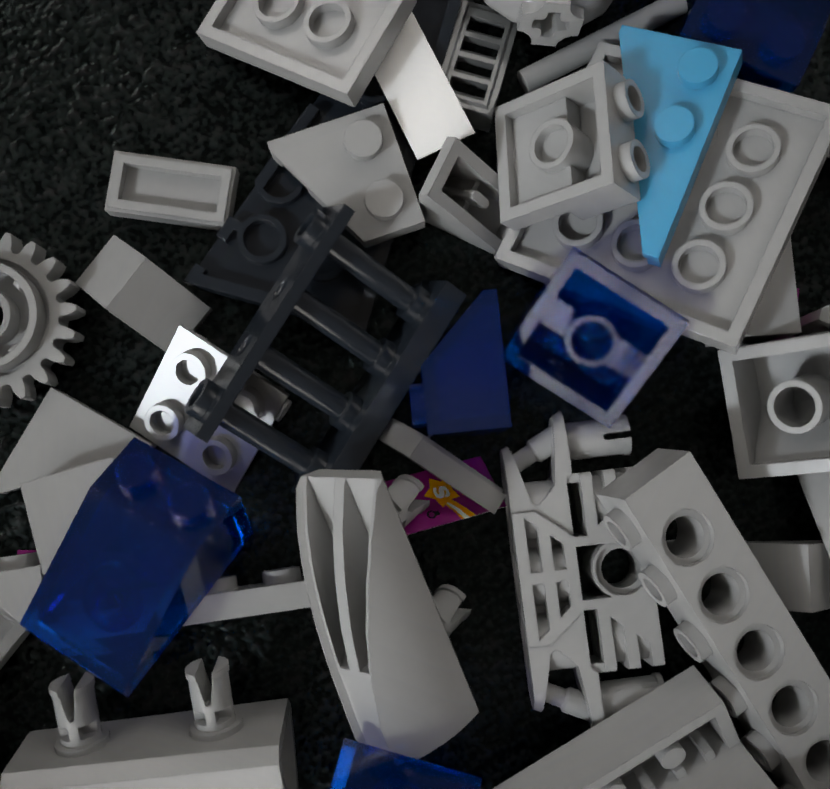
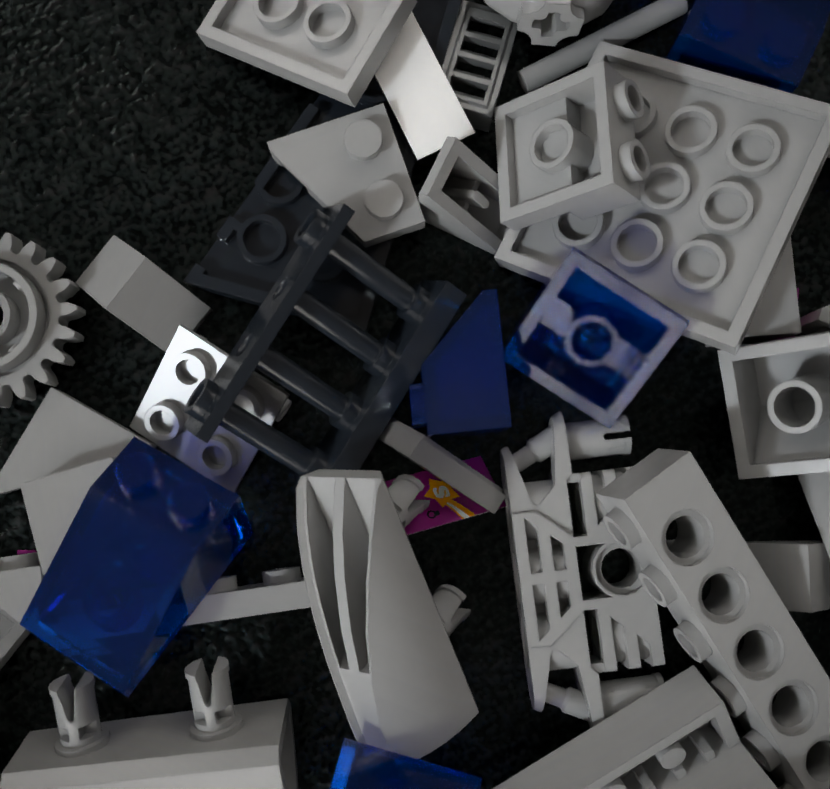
light grey tile [104,150,240,231] -> none
dark azure wing [619,25,742,267] -> none

